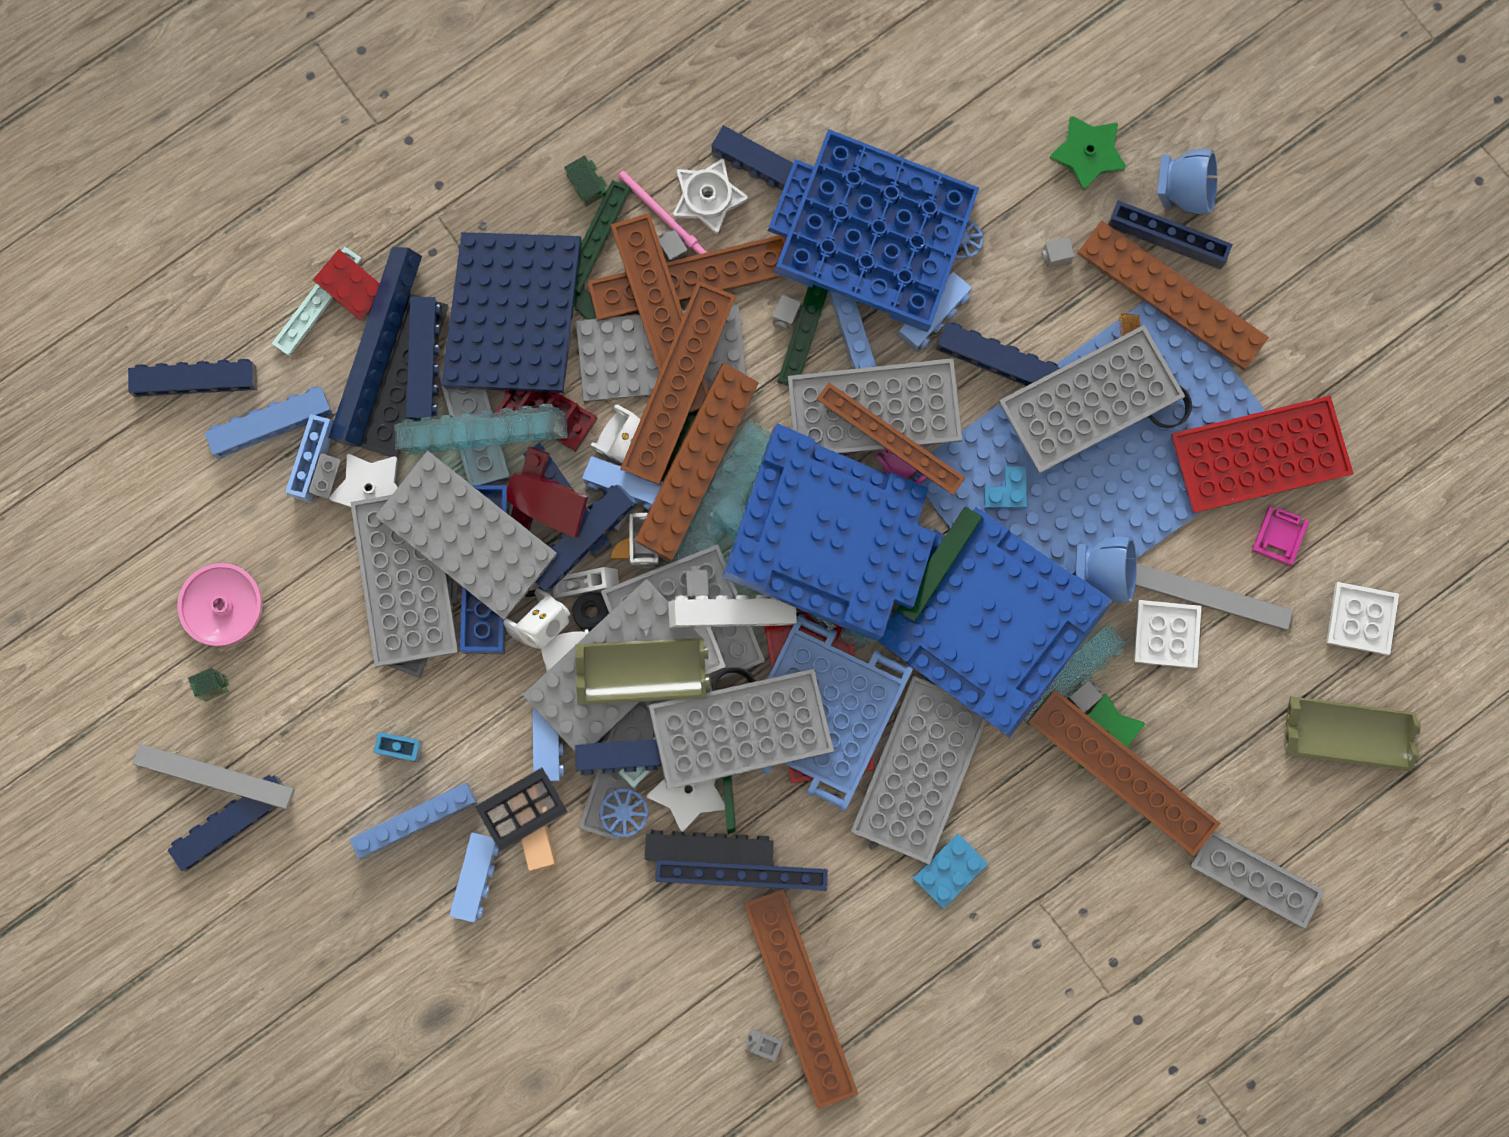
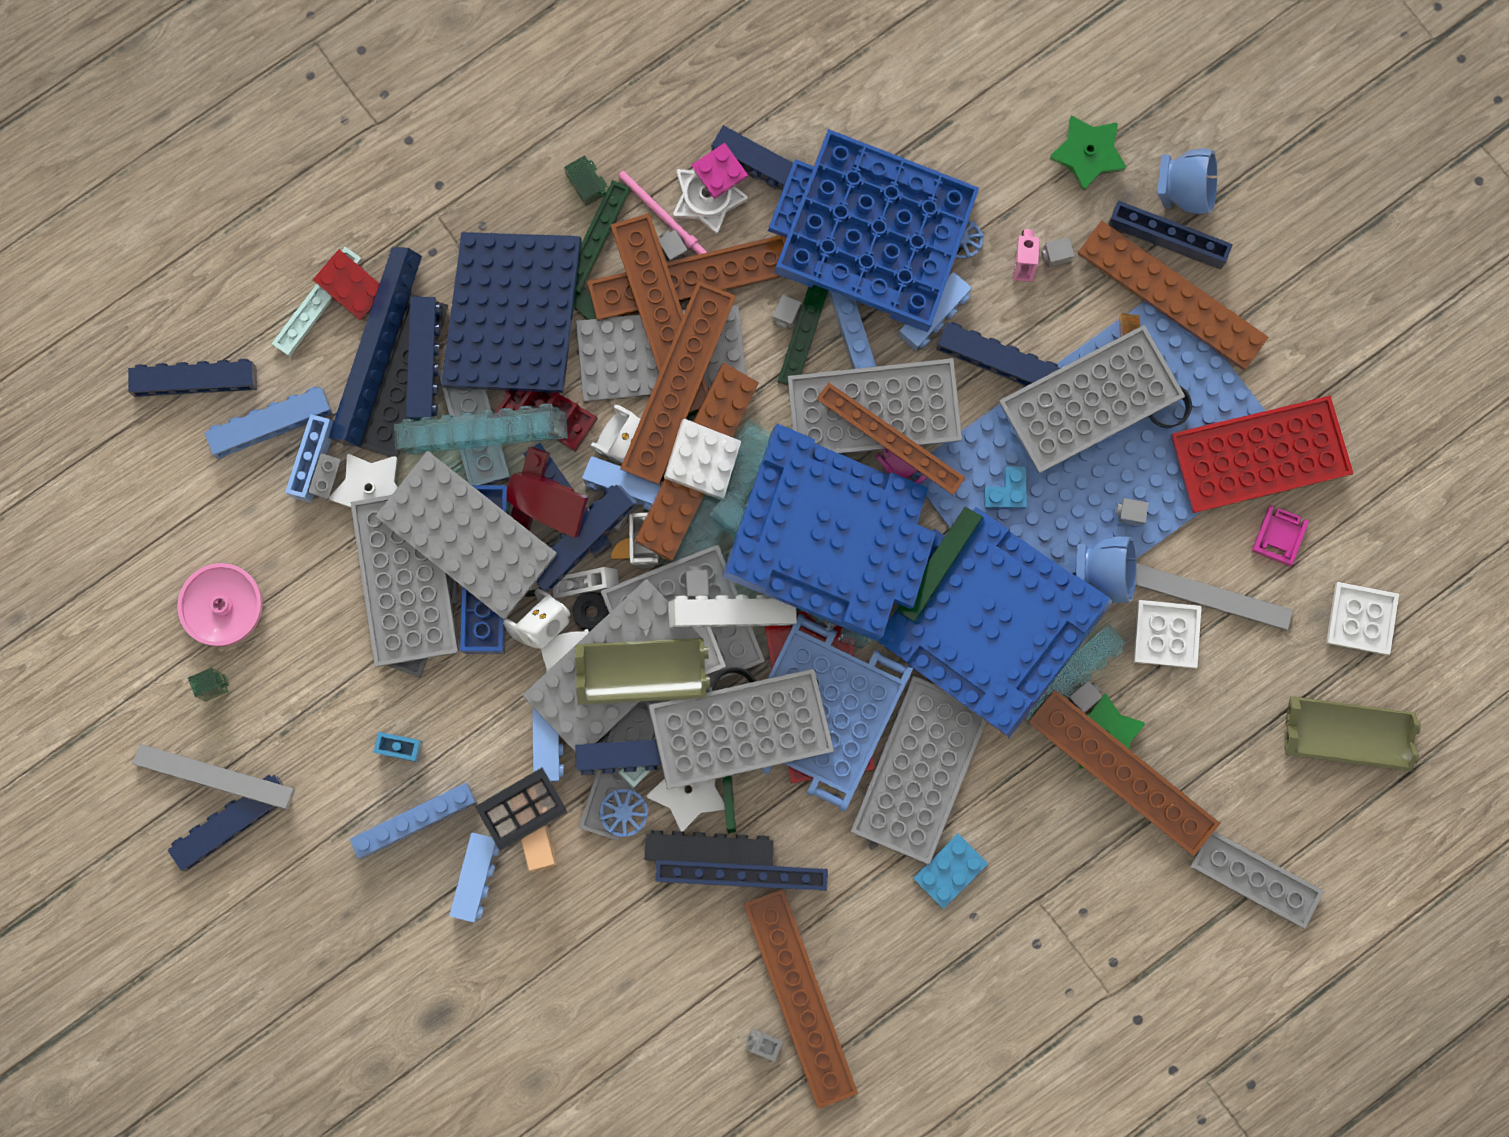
none -> white plate [664,419,741,500]
none -> dark pink plate [691,143,748,200]
none -> bright pink torso [1012,229,1039,282]
none -> light grey brick [1115,498,1149,527]

